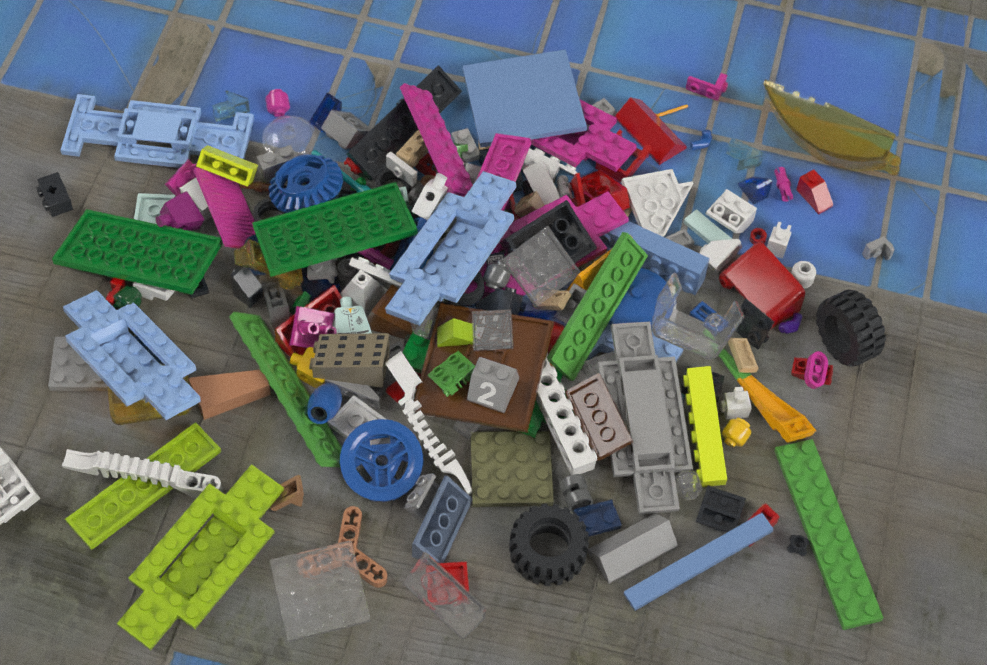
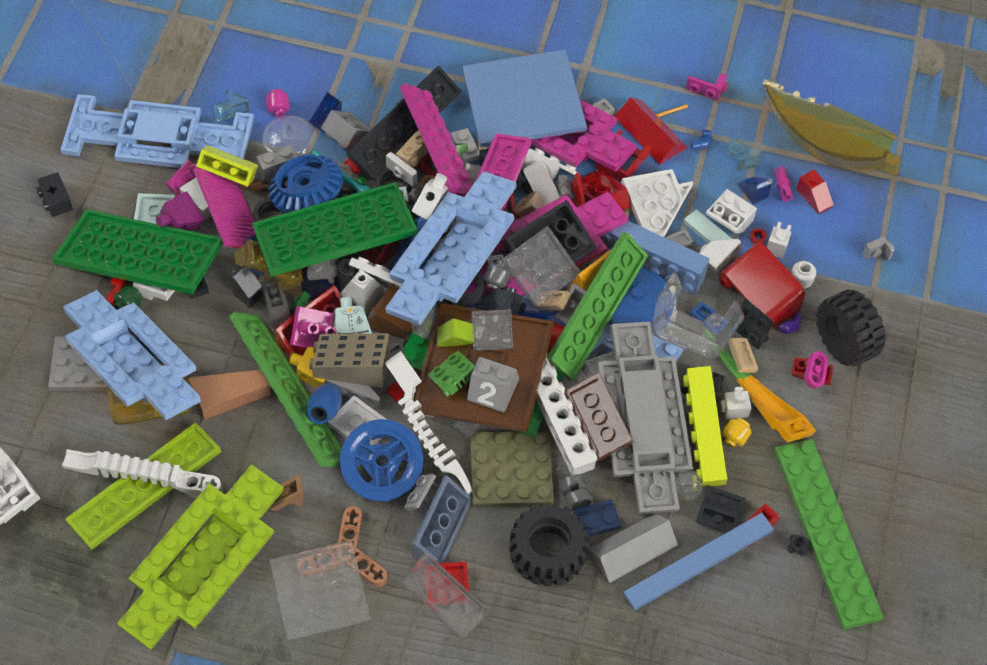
dark pink pin [357,248,394,270] -> none

